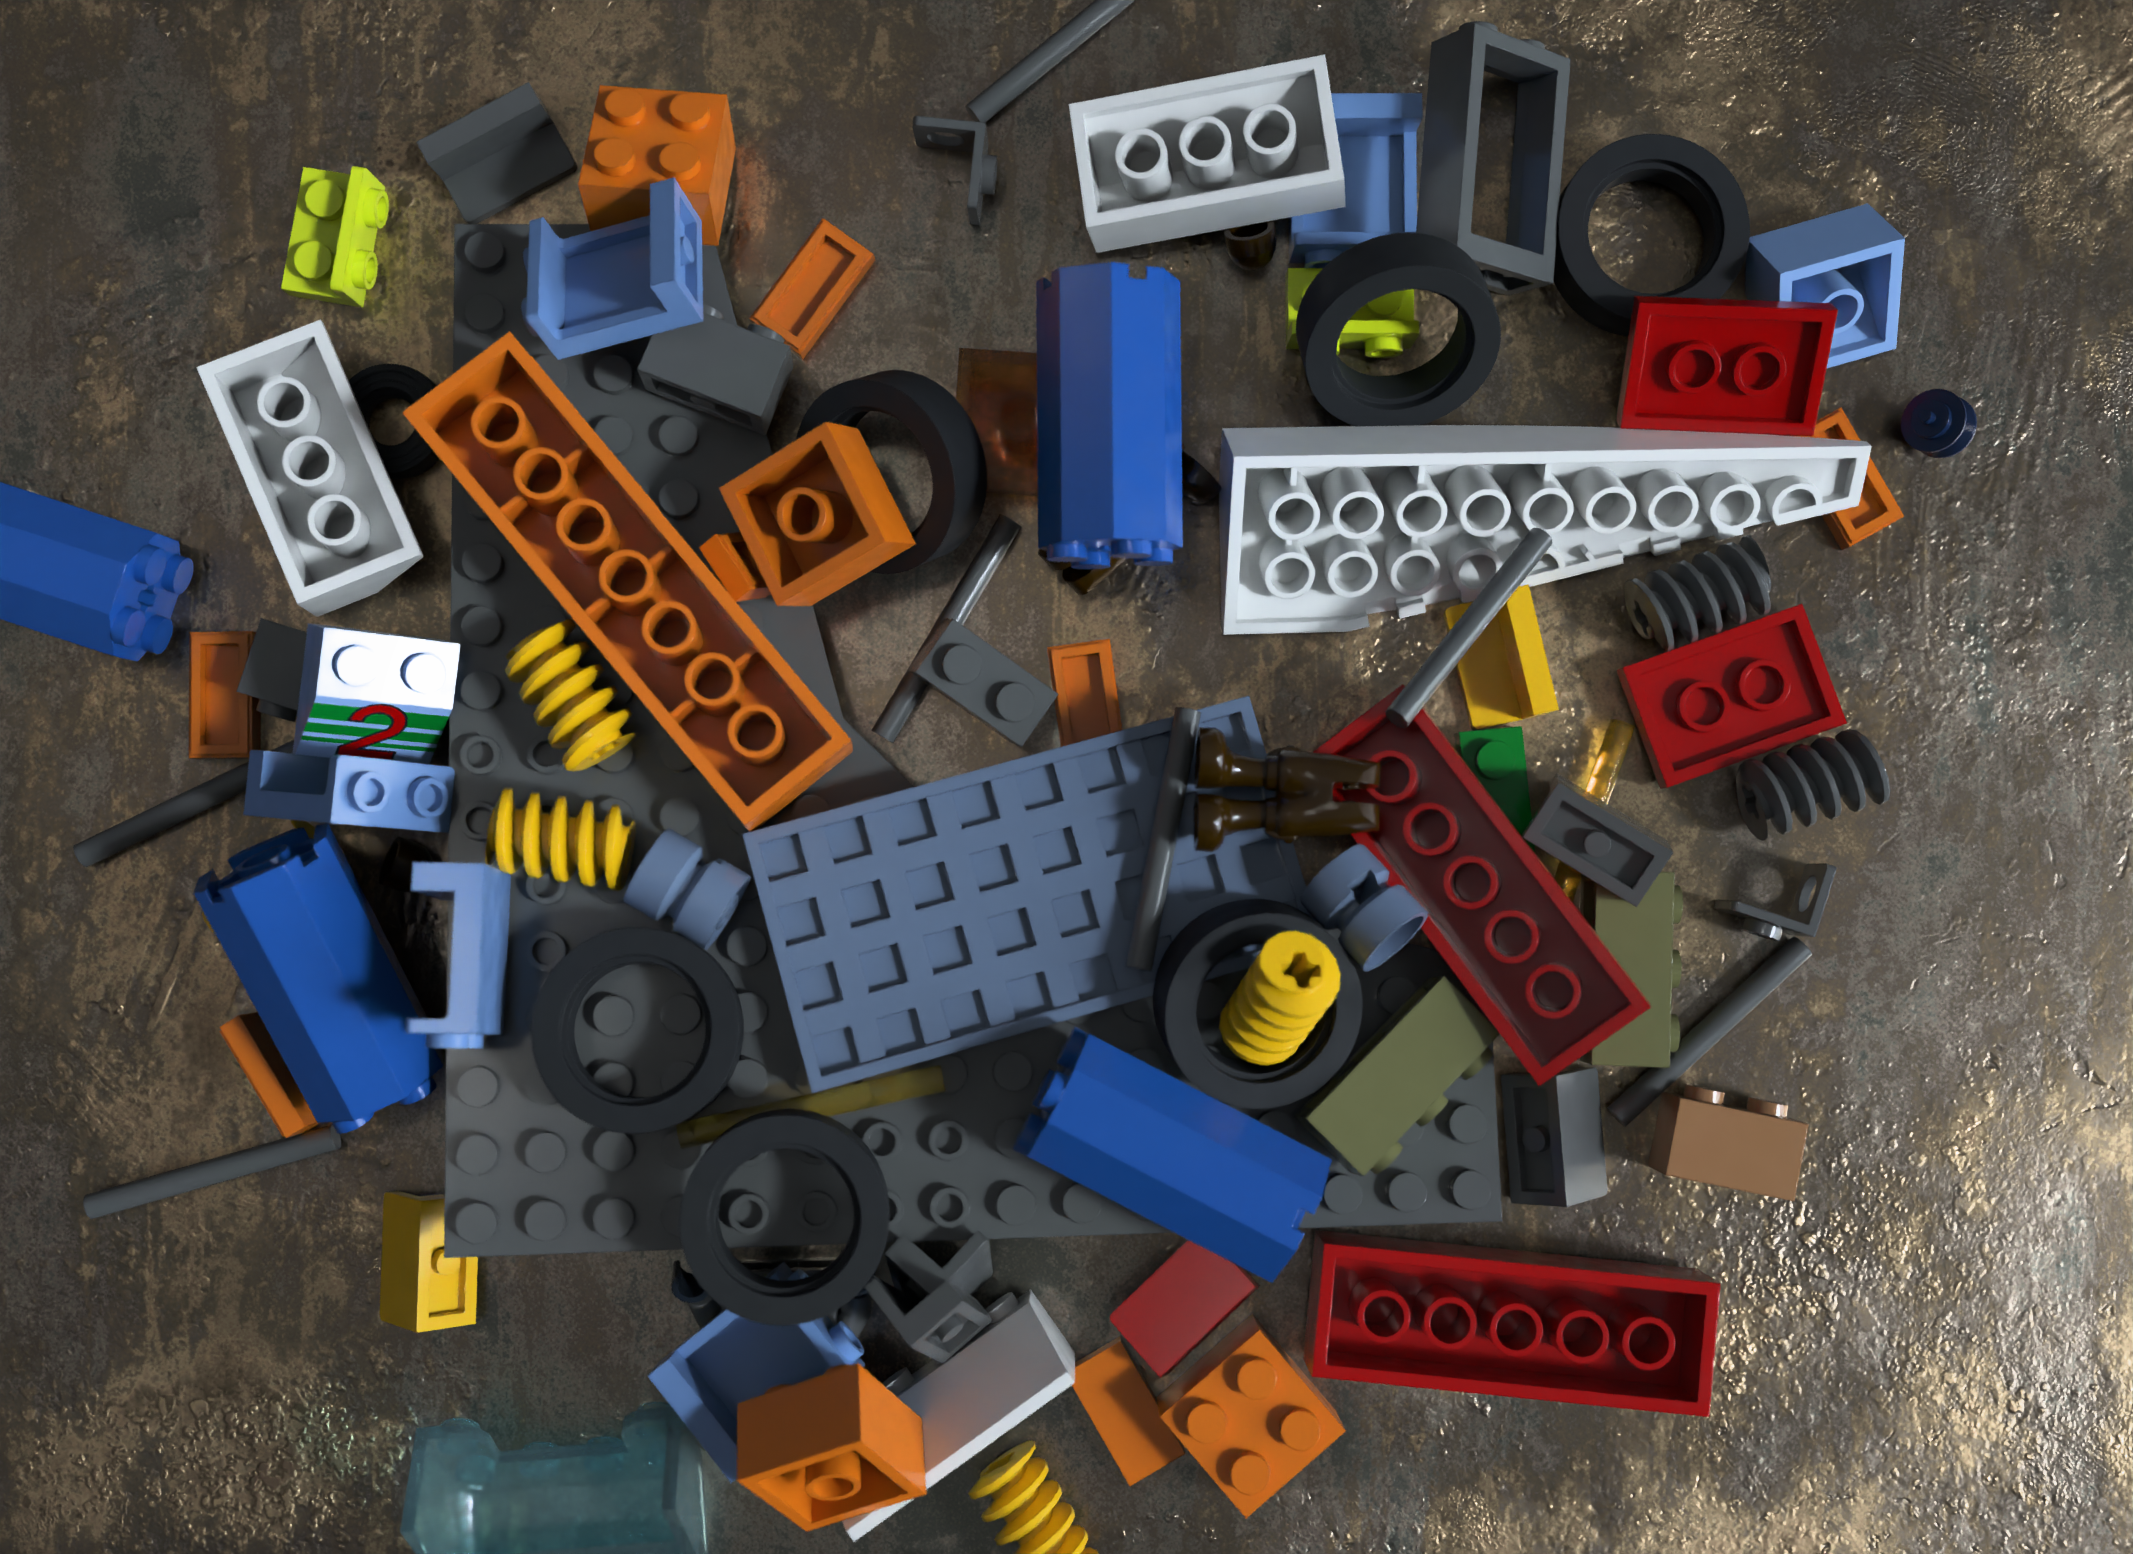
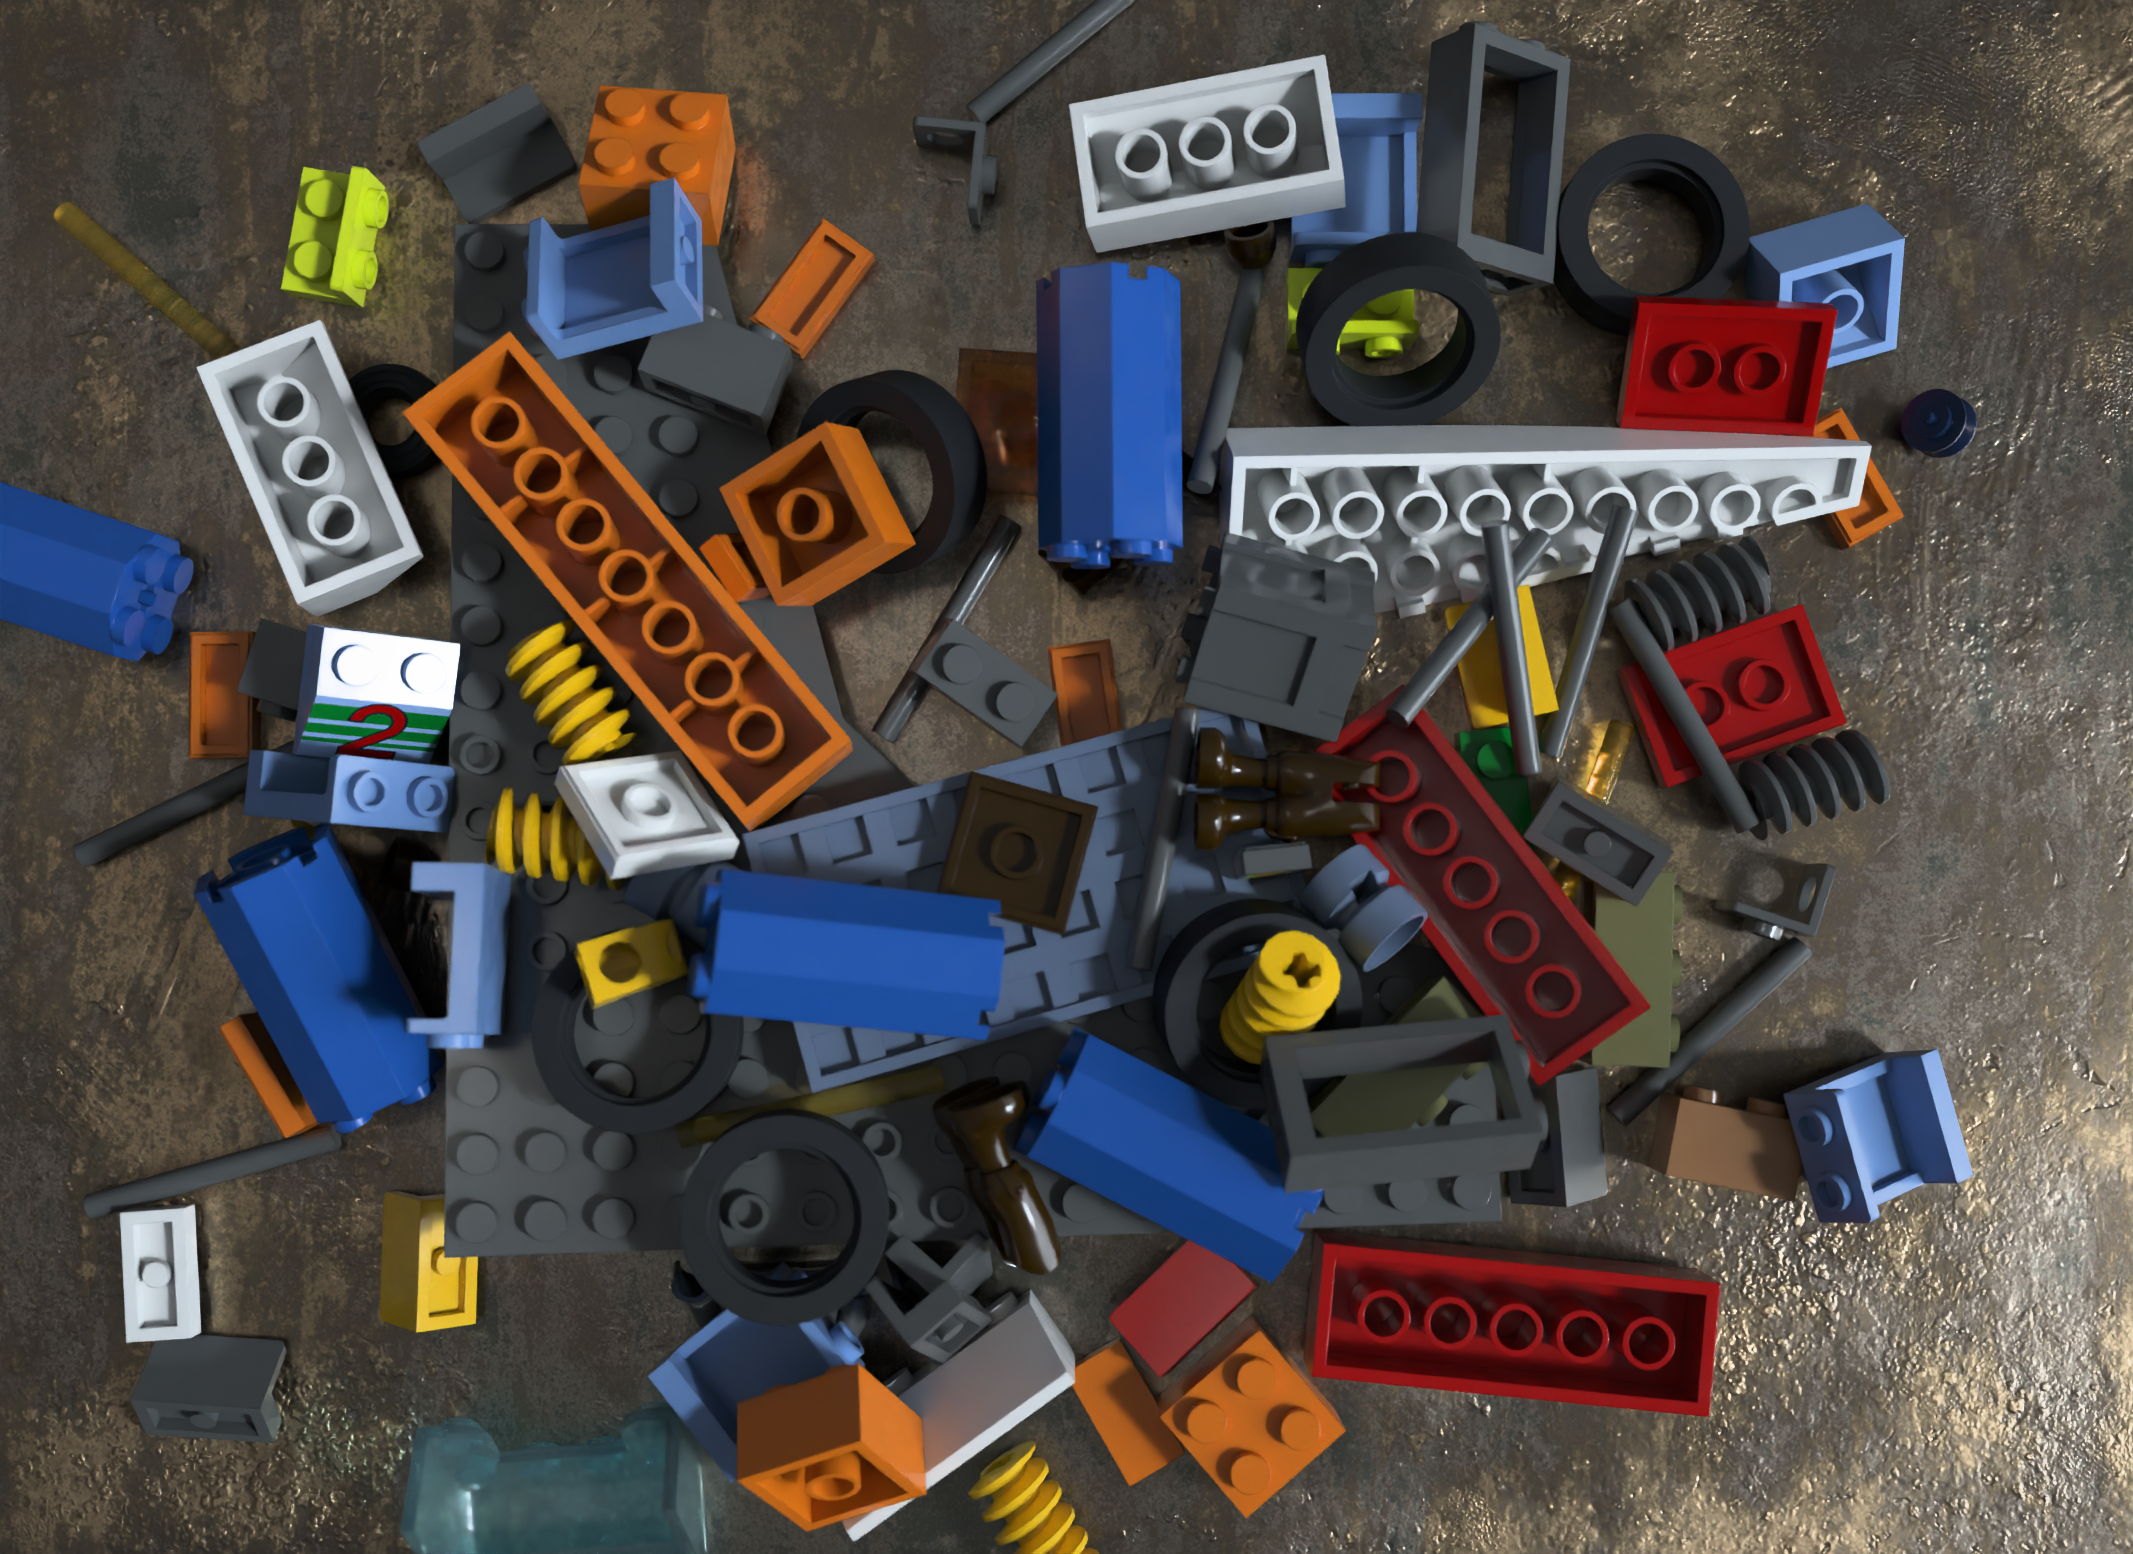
none -> clear yellow bar [53,201,242,359]
none -> white plate [120,1204,201,1343]
none -> dark grey panel [130,1335,287,1443]
none -> white tile [554,750,739,879]
none -> yellow leg [574,919,689,1009]
none -> blue brick [686,869,1005,1040]
none -> dark brown piece [932,1077,1061,1275]
none -> dark brown tile [936,771,1099,936]
none -> dark grey container [1175,532,1378,743]
none -> dark grey bar [1187,269,1265,494]
none -> dark grey tile [1232,842,1312,880]
none -> dark grey window [1259,1014,1548,1193]
none -> dark grey bar [1481,520,1542,777]
none -> dark grey bar [1539,505,1639,758]
none -> dark grey bar [1608,598,1761,834]
none -> medium blue panel [1783,1049,1973,1223]

